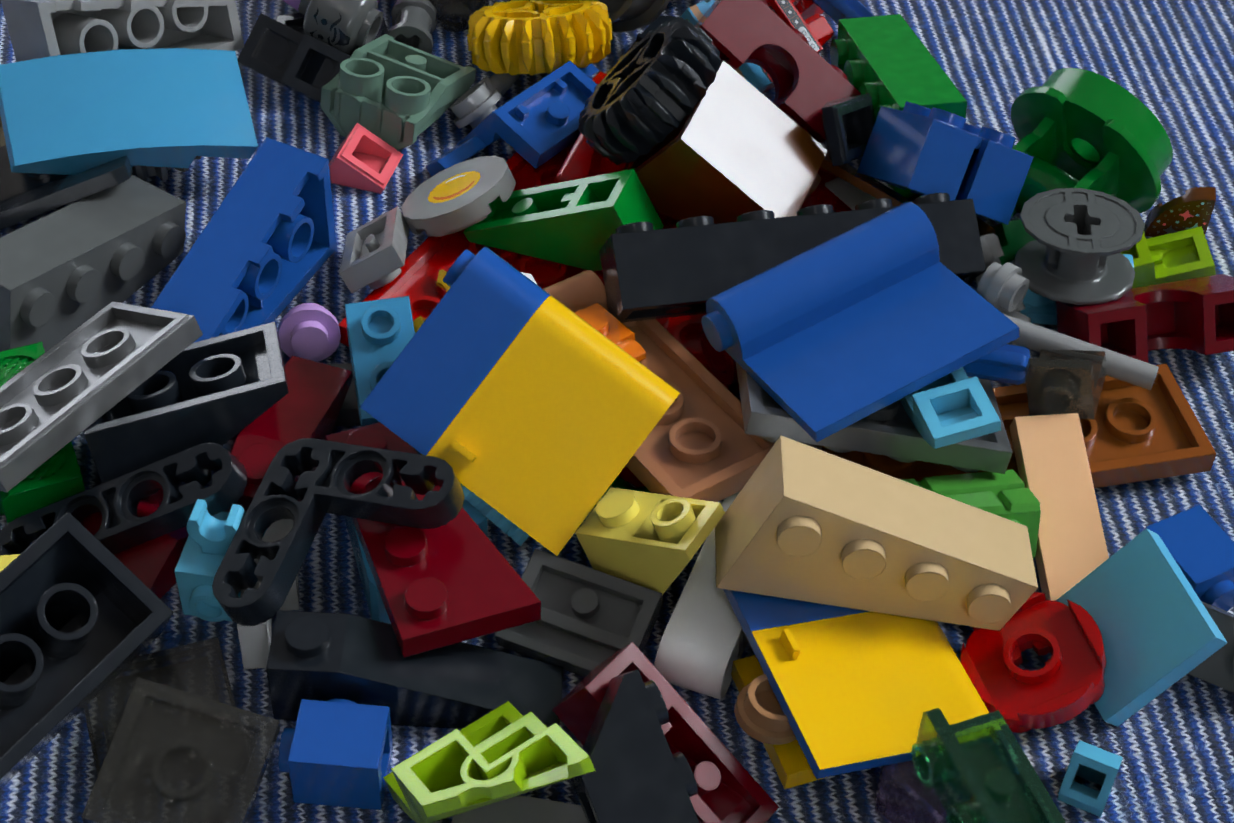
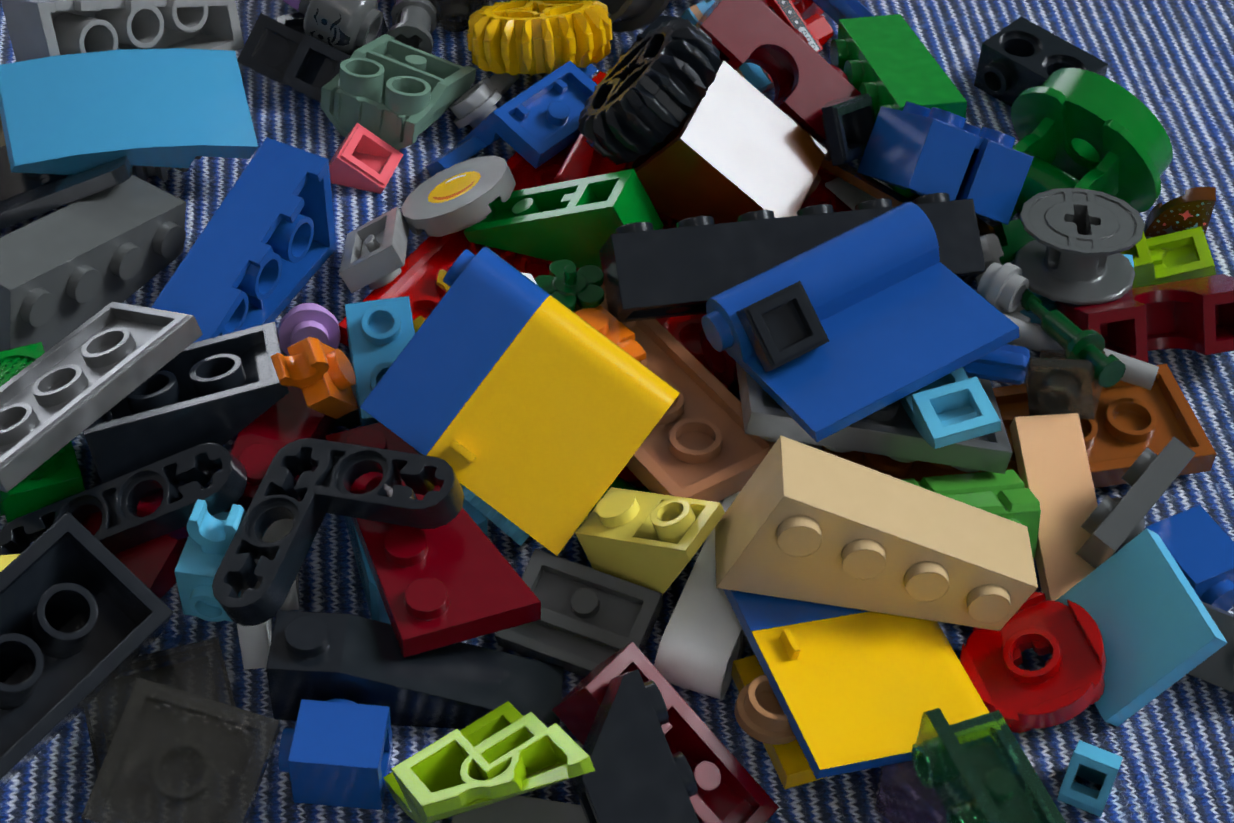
none -> orange plate [271,336,359,419]
none -> dark green plant [534,259,604,312]
none -> black tile [736,281,829,372]
none -> black brick [974,17,1108,107]
none -> dark green piece [1020,288,1126,388]
none -> dark grey plate [1076,436,1196,569]

